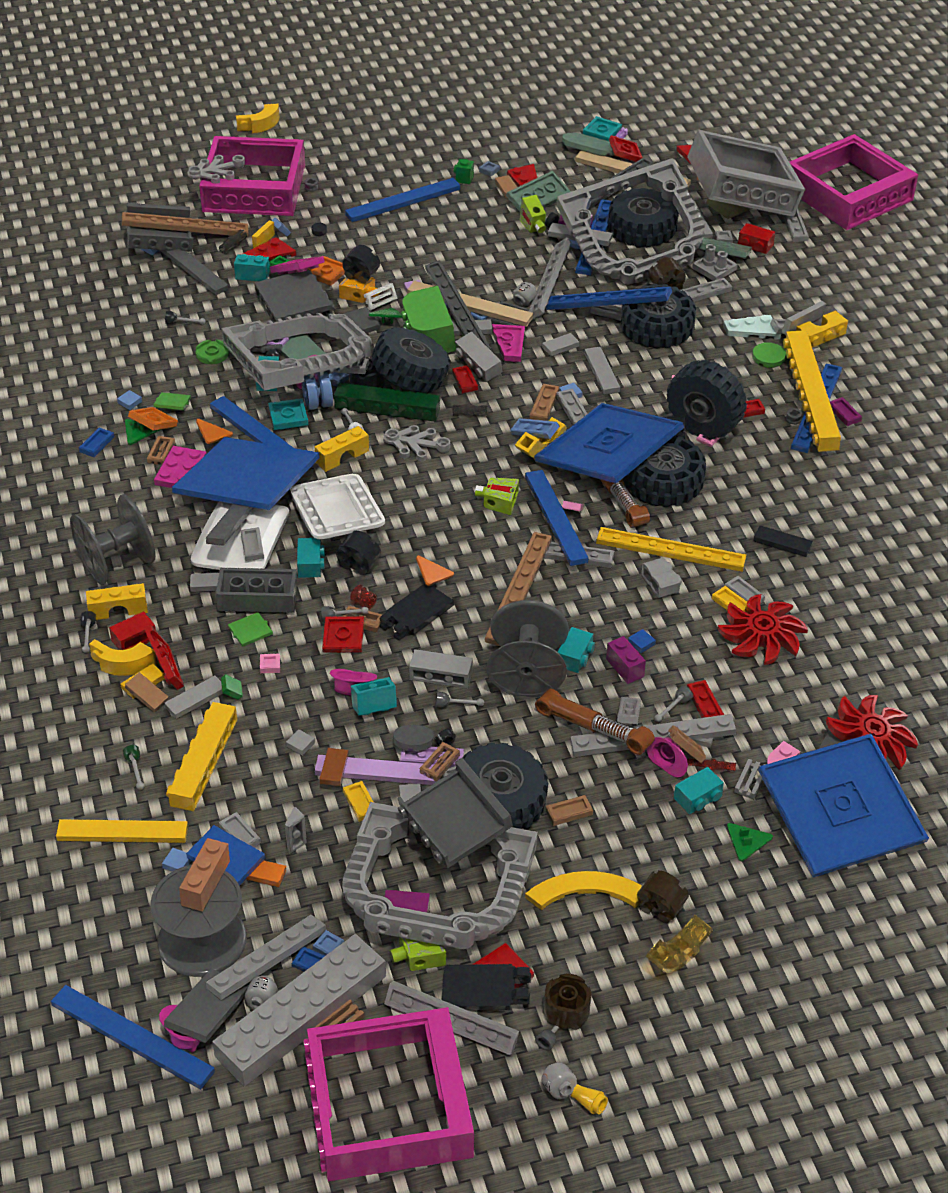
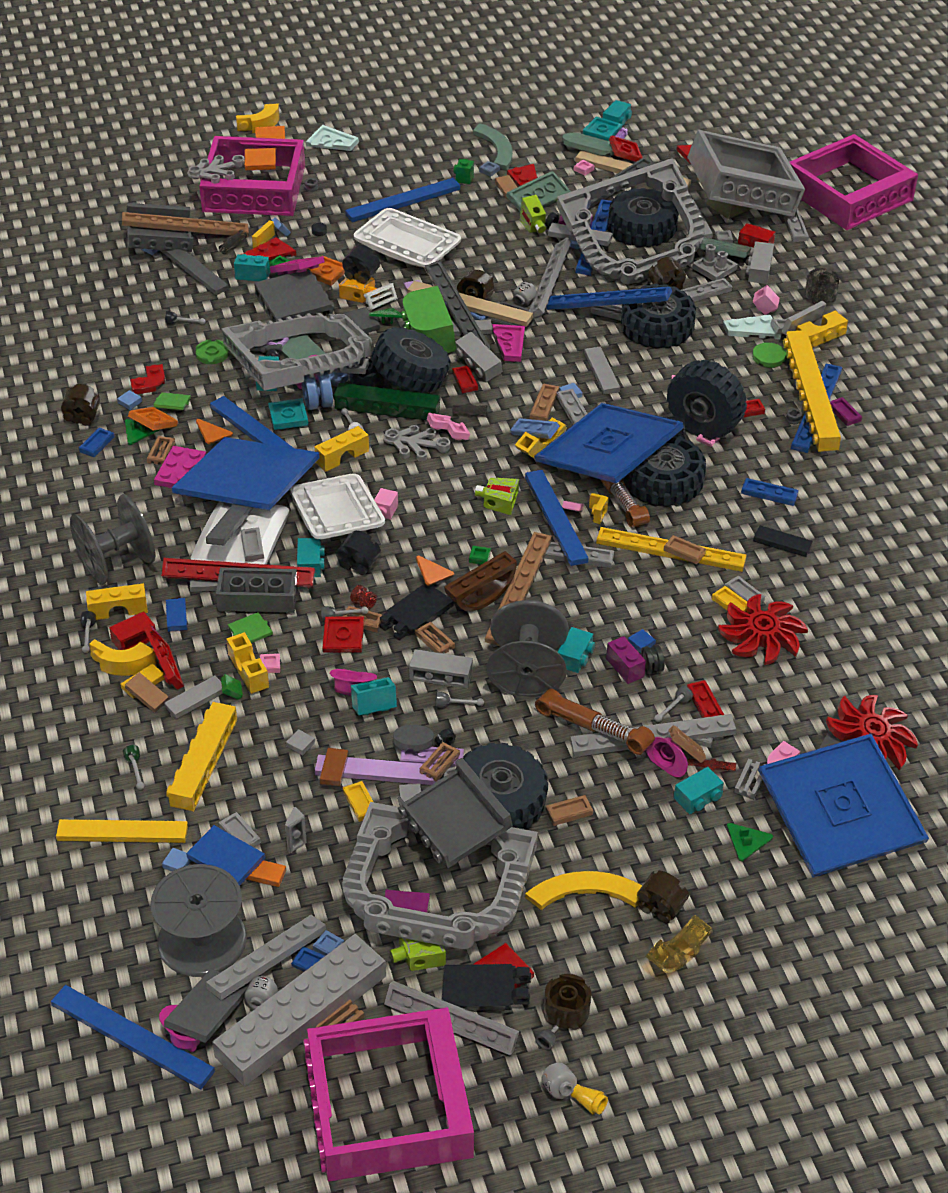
nougat brick [179,838,230,912] -> none
light grey tile [542,333,579,356] -> none
light grey tile [617,697,641,725] -> none
light grey brick [641,558,682,598] -> none
none -> dark brown brick [61,384,100,426]
none -> red plate [130,364,165,394]
none -> red tile [161,558,315,588]
none -> blue tile [166,598,187,632]
none -> yellow arch [226,632,269,694]
none -> orange tile [245,148,276,171]
none -> orange tile [255,126,285,139]
none -> light aqua wing [306,125,359,151]
none -> white wedge [354,208,461,268]
none -> bright pink brick [374,488,398,520]
none -> medium nougat tile [415,622,455,653]
none -> bright pink plate [427,413,470,440]
none -> reddish brown window [444,551,517,611]
none -> dark brown brick [457,269,494,300]
none -> green tile [469,546,491,565]
none -> sand green tile [473,123,513,170]
none -> bright pink tile [573,160,595,176]
none -> yellow bracket [589,493,608,524]
none -> teal brick [603,100,632,126]
none -> pearl dark grey wheel [641,644,665,674]
none -> medium nougat tile [664,535,706,564]
none -> blue tile [741,478,799,506]
none -> light grey brick [746,241,774,284]
none -> bright pink brick [753,285,780,315]
none -> clear smoke brick [805,268,840,305]

